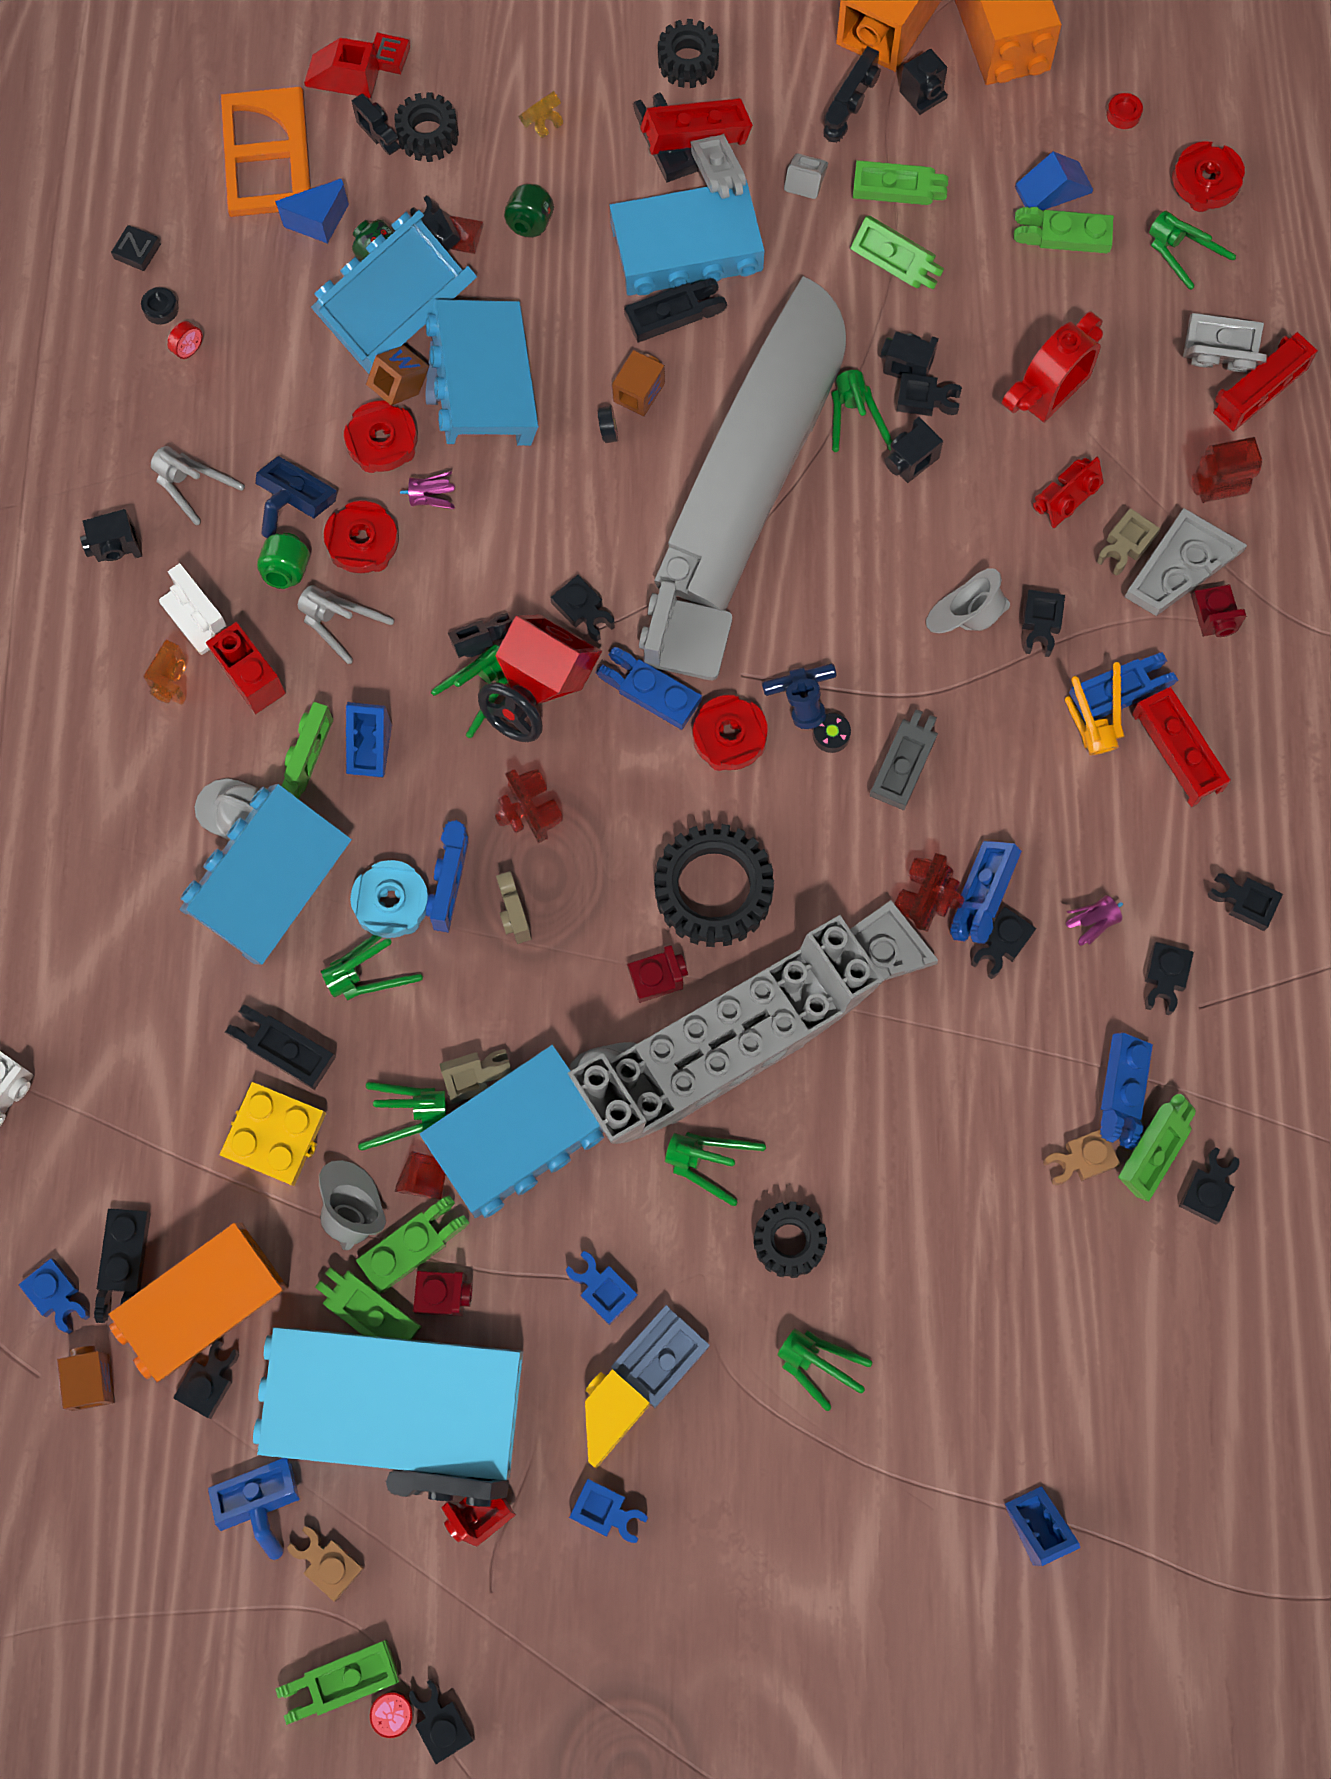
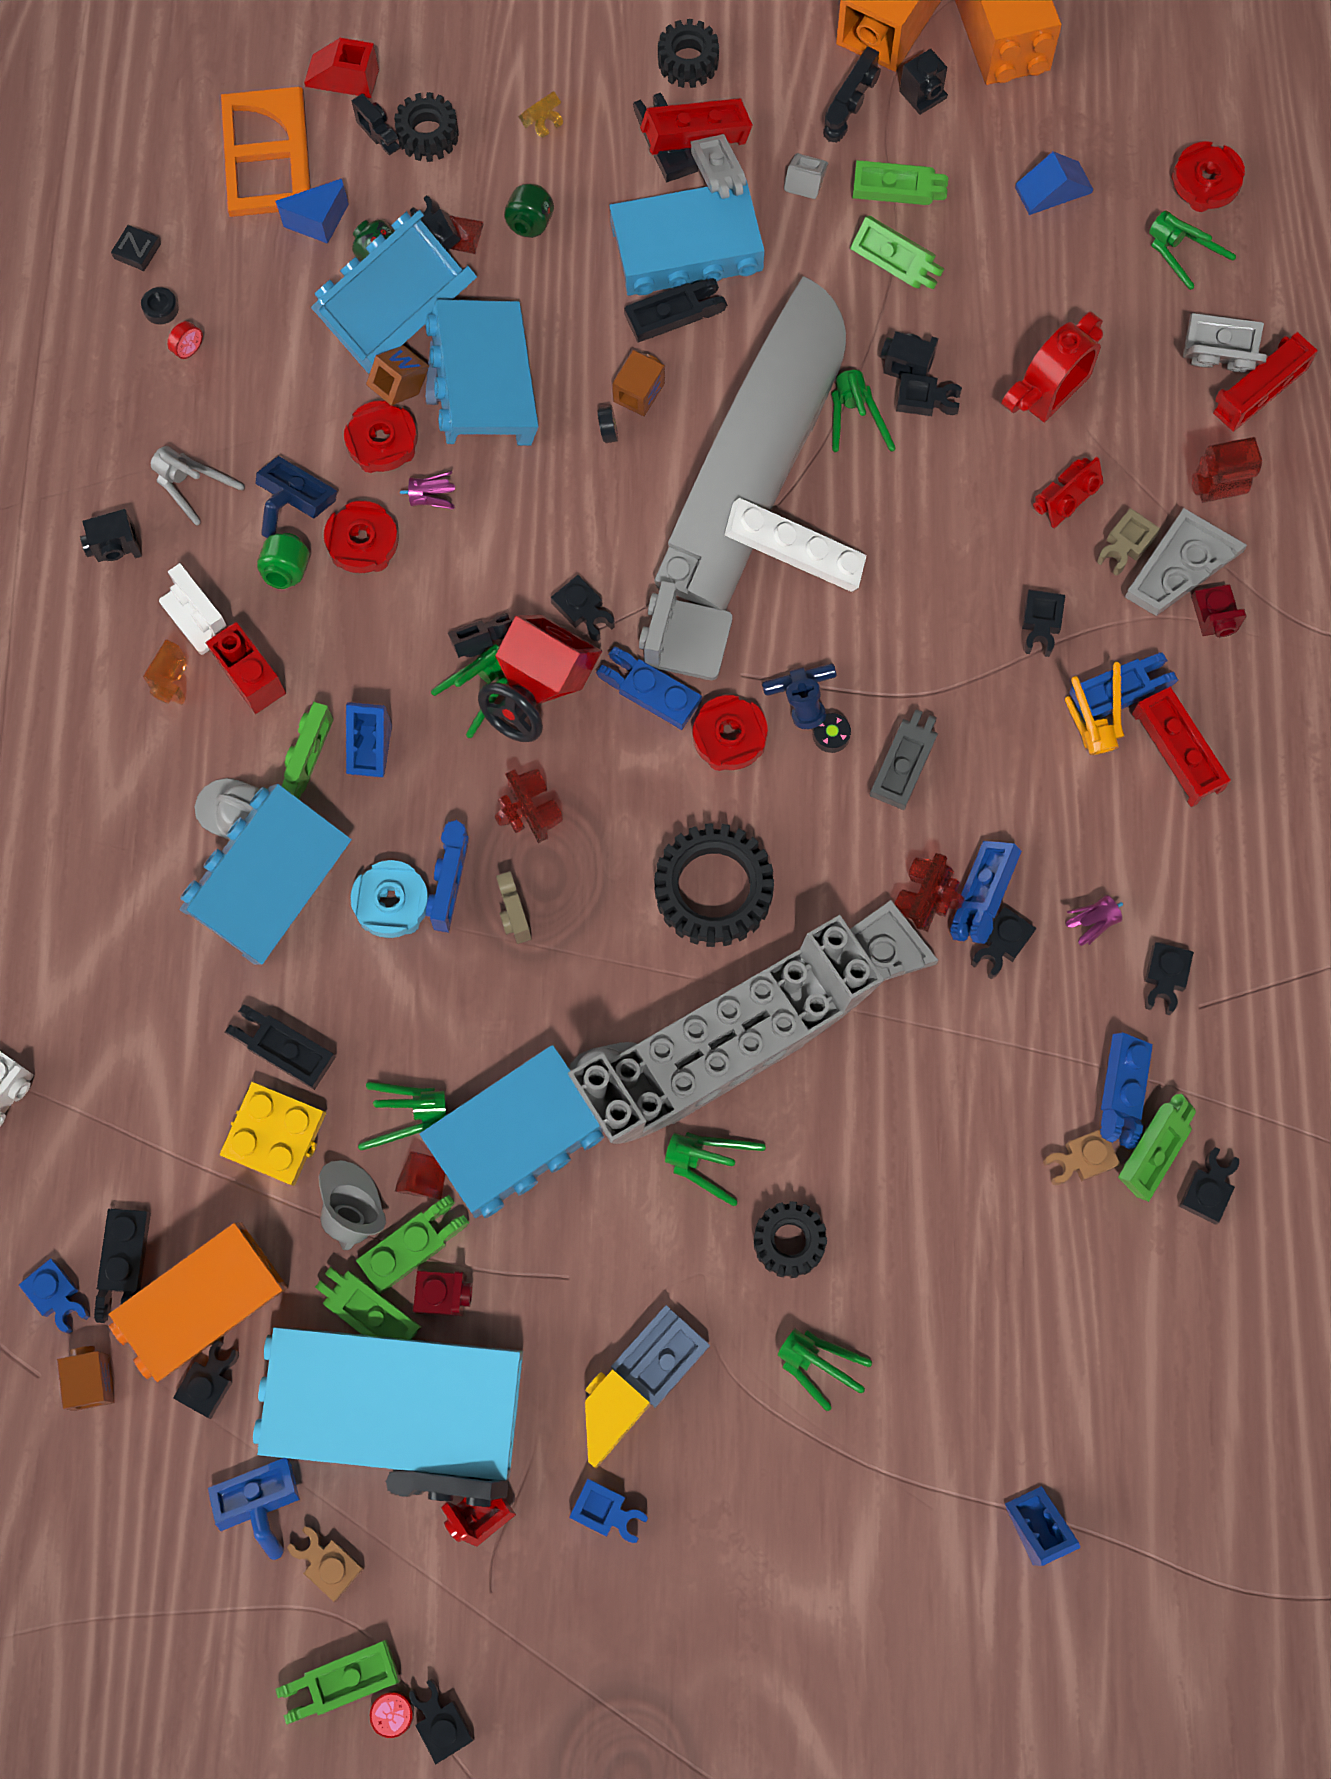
light grey plant [297,585,394,664] -> none
green plant [321,935,423,1001] -> none
red tile [373,32,410,75] -> none
dark tan plate [439,1049,512,1104] -> none
blue plate [566,1251,638,1326] -> none
dark red bracket [627,945,688,1003] -> none
black brick [884,416,943,483] -> none
light grey piece [926,569,1010,634] -> none
bright green hinge [1014,207,1114,253] -> none
red tile [1107,93,1143,129] -> none
black plate [1208,873,1283,931] -> none
none -> white plate [724,498,867,592]

